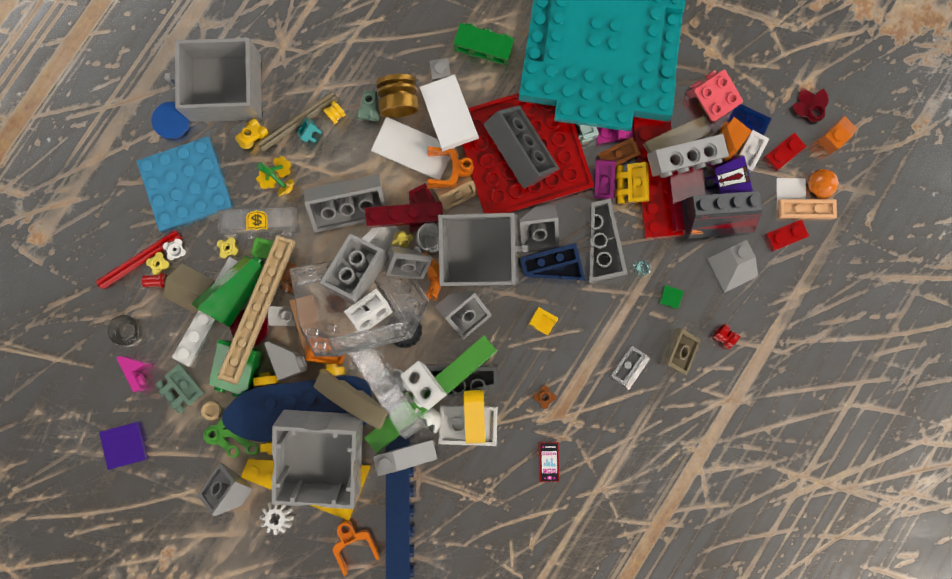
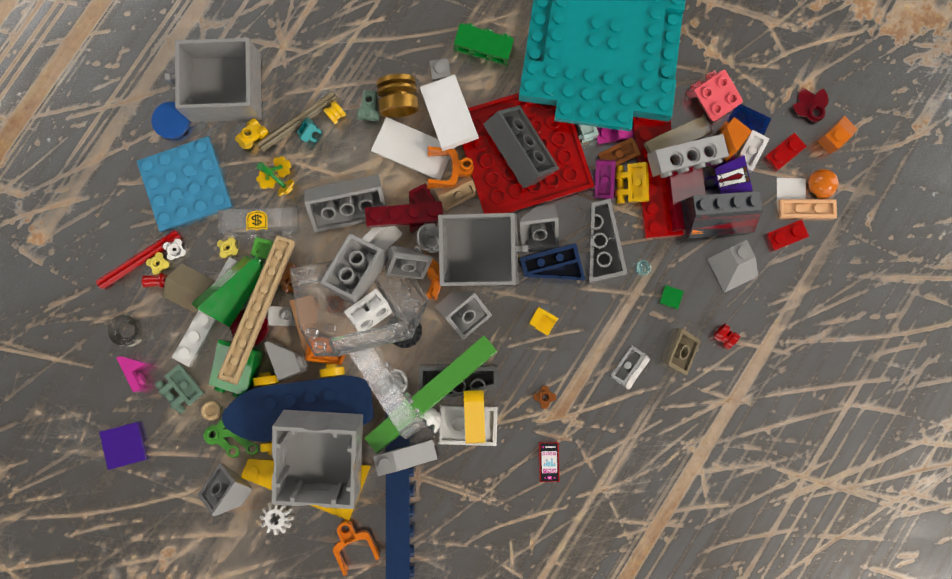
dark tan slope [314,370,389,429] -> none
light yellow plate [392,230,413,248] -> none
white brick [400,361,447,410] -> none

